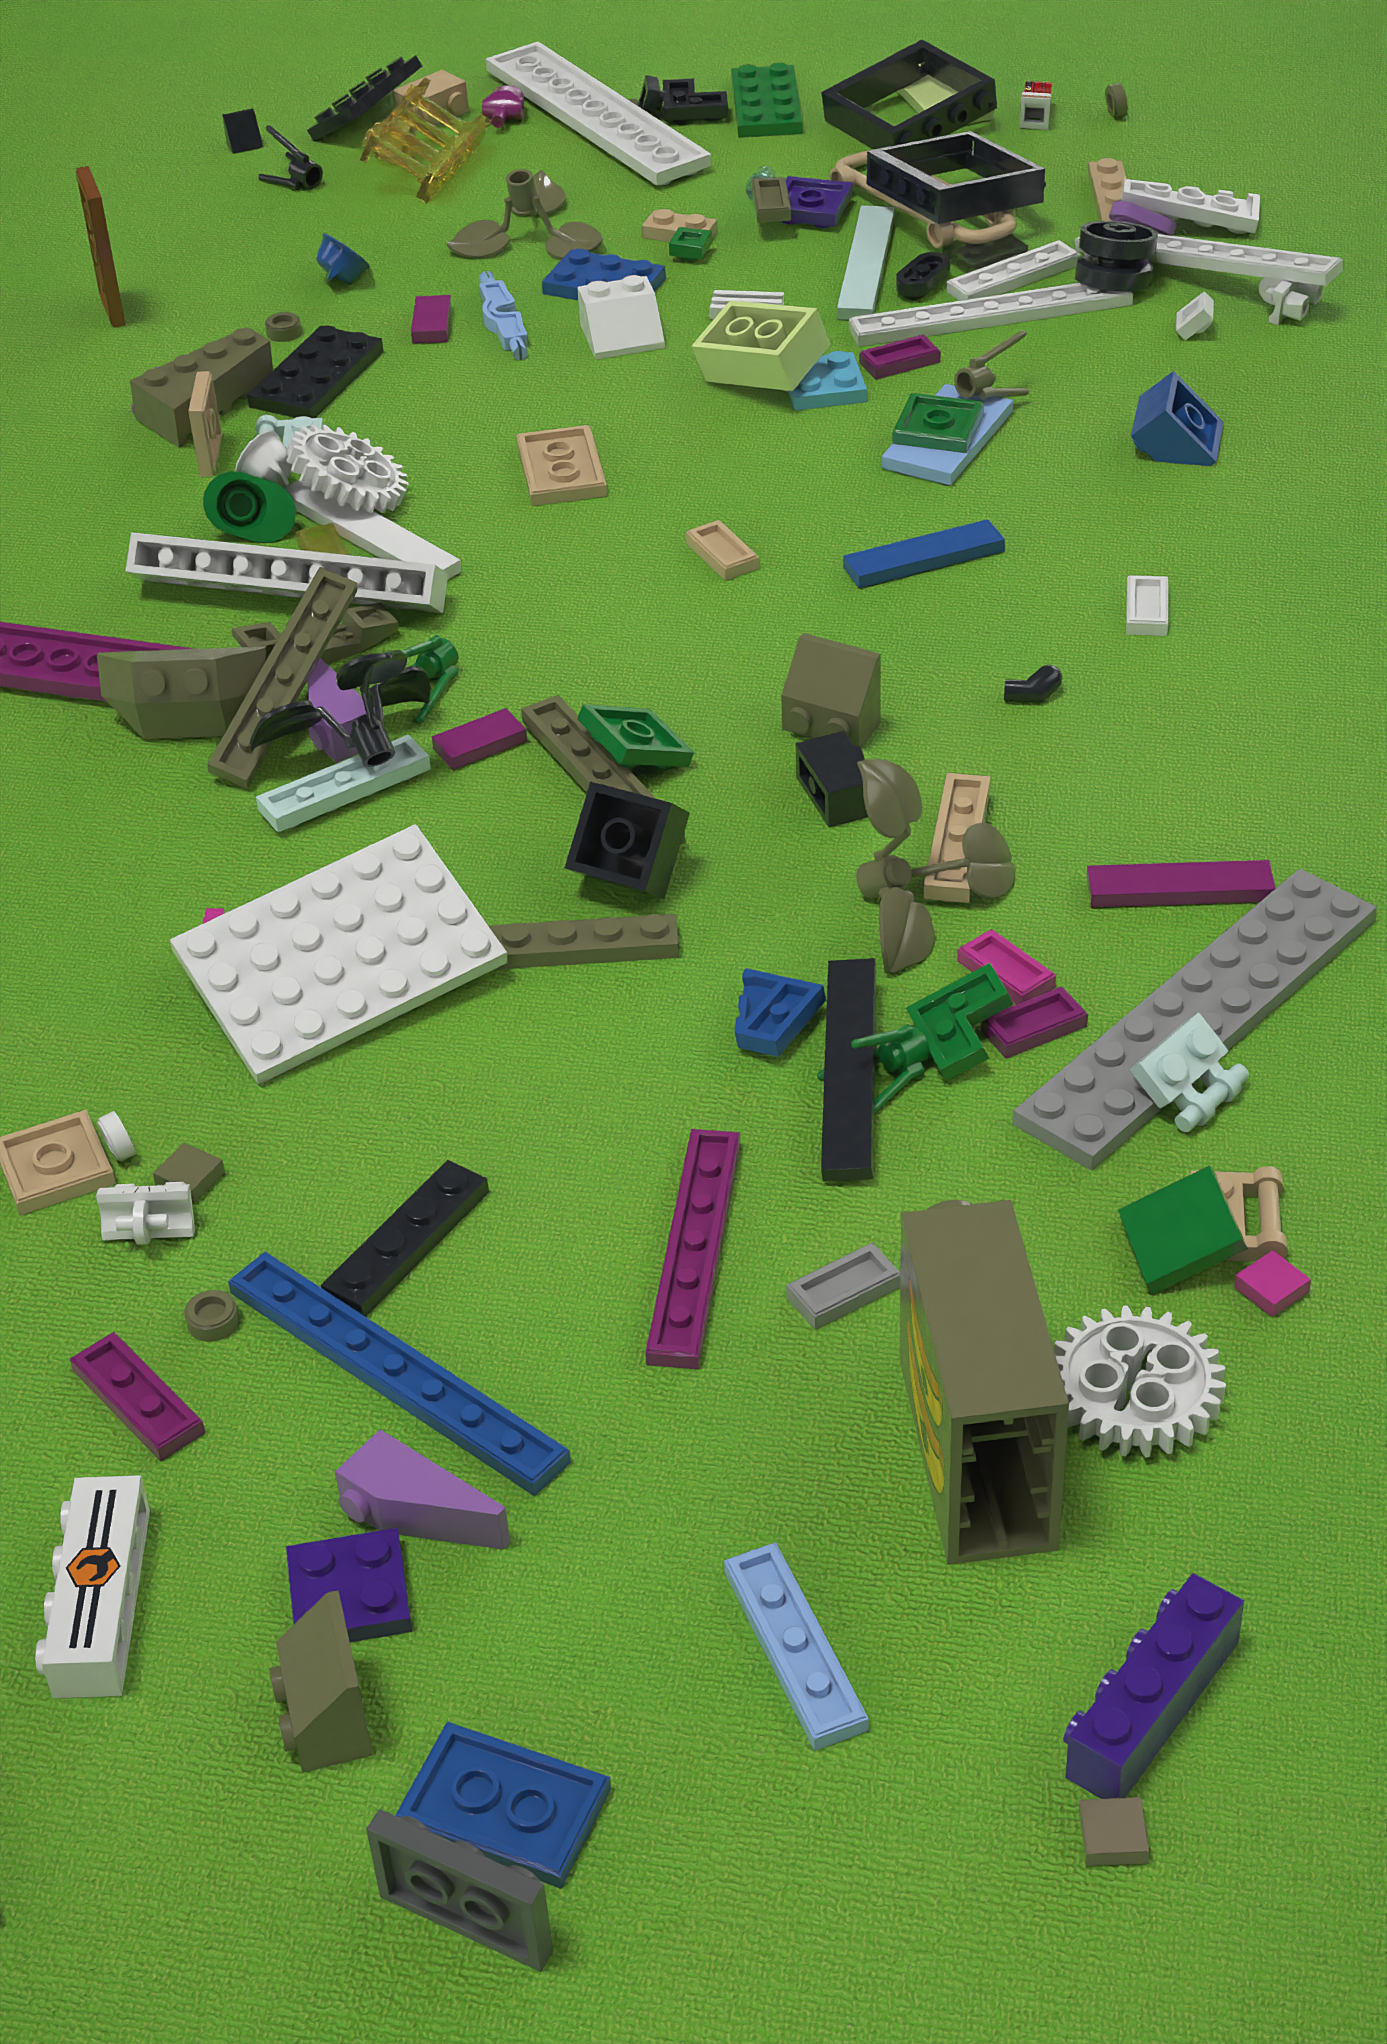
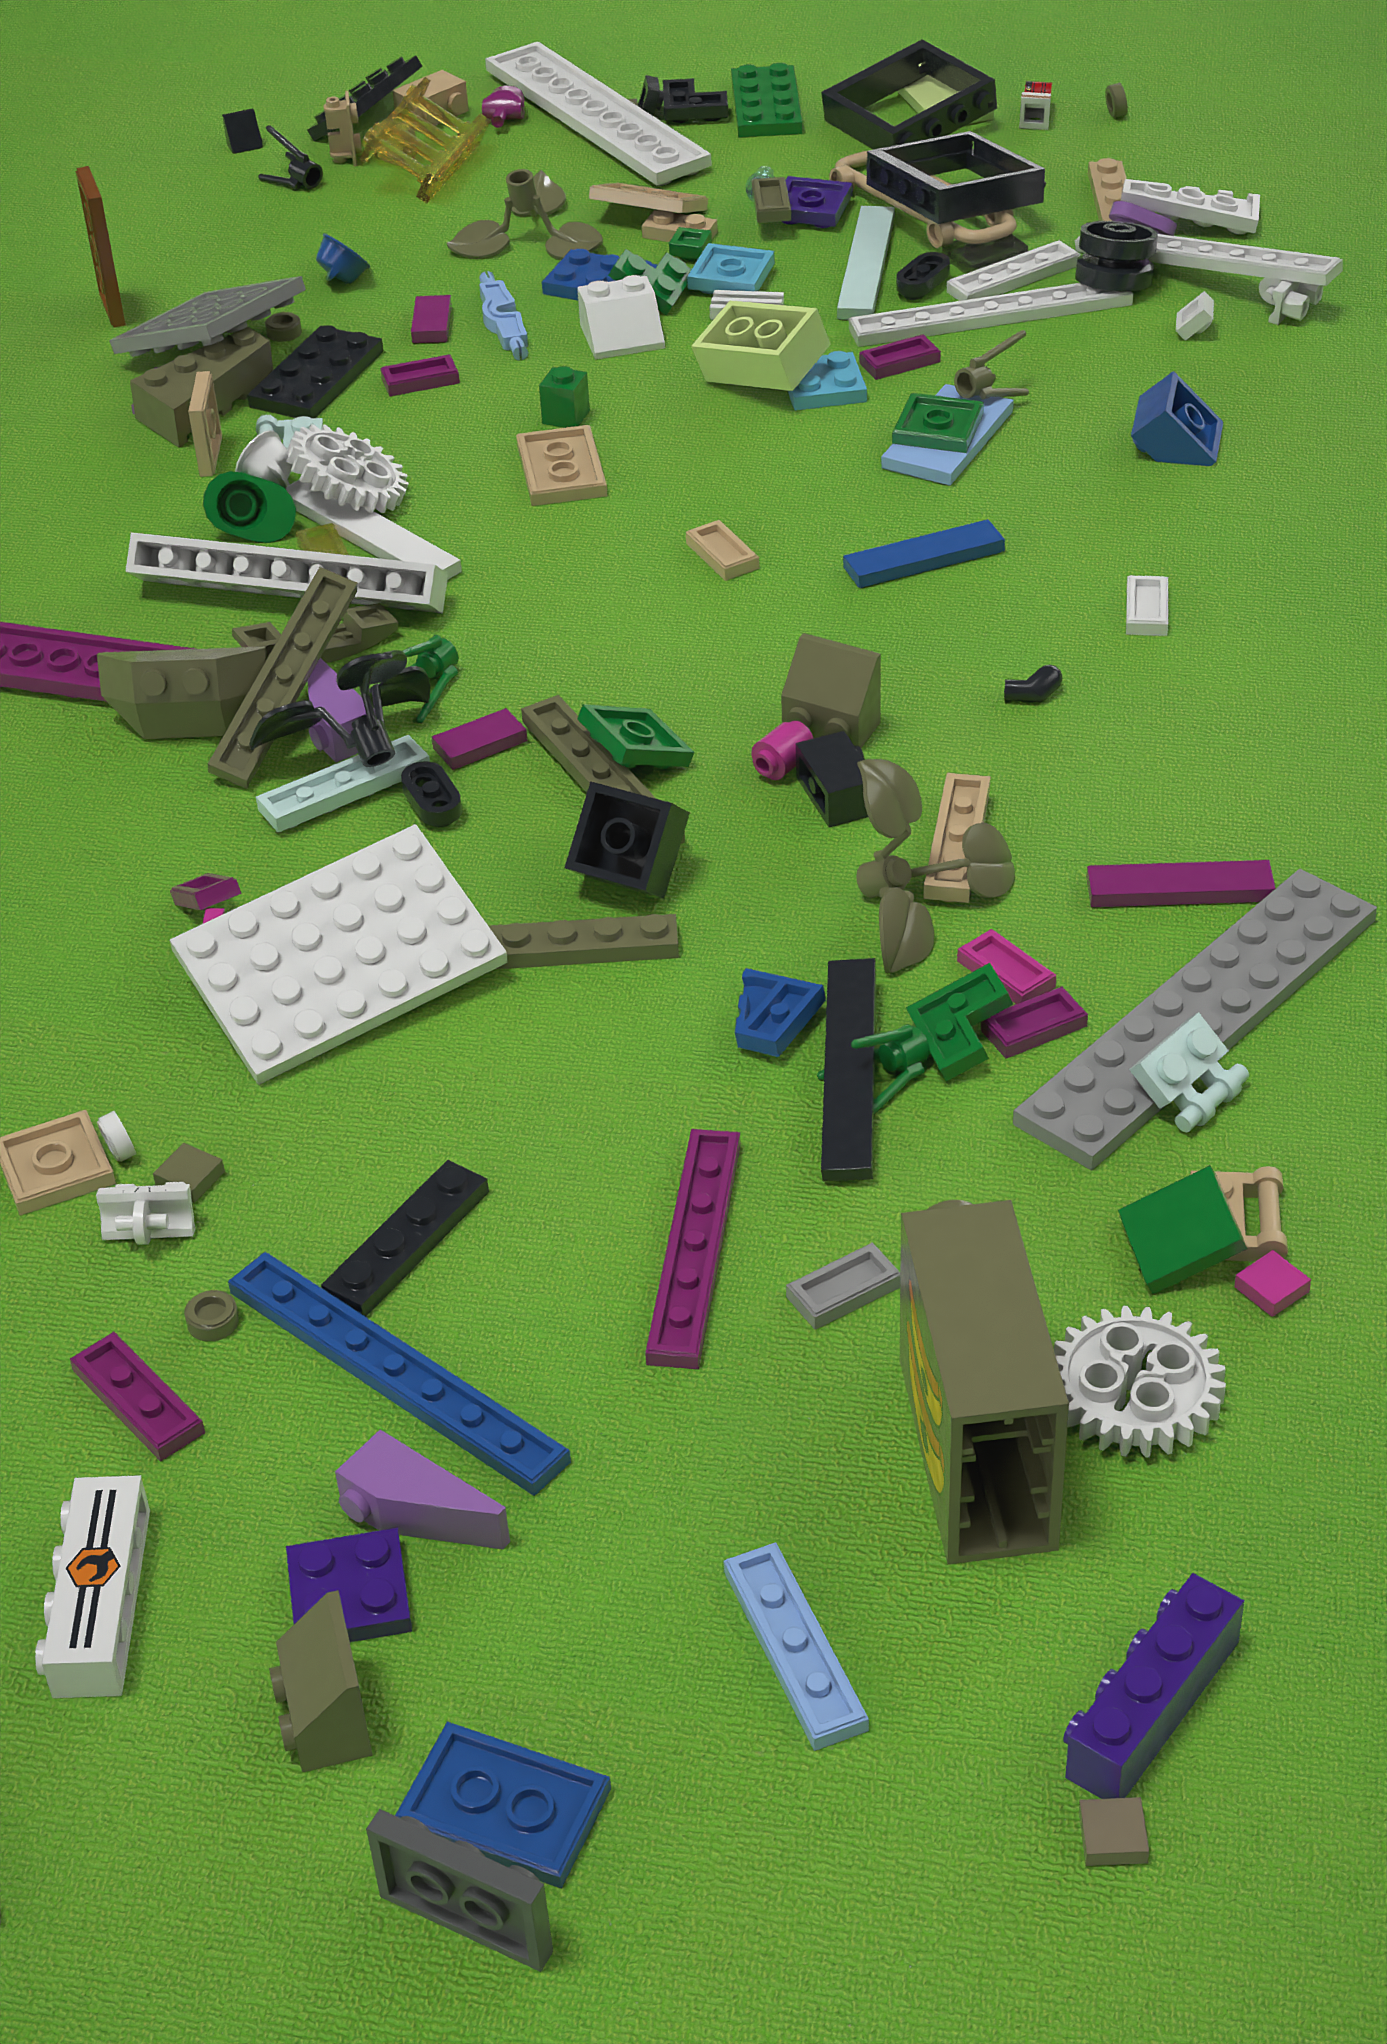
none -> light grey plate [109,276,306,357]
none -> magenta tile [170,873,242,910]
none -> tan hinge [323,91,362,166]
none -> magenta tile [380,354,460,397]
none -> black plate [401,761,462,827]
none -> green brick [539,366,590,428]
none -> tan tile [589,183,708,213]
none -> green plate [608,249,692,316]
none -> medium azure plate [687,243,775,294]
none -> dark pink brick [751,721,813,780]

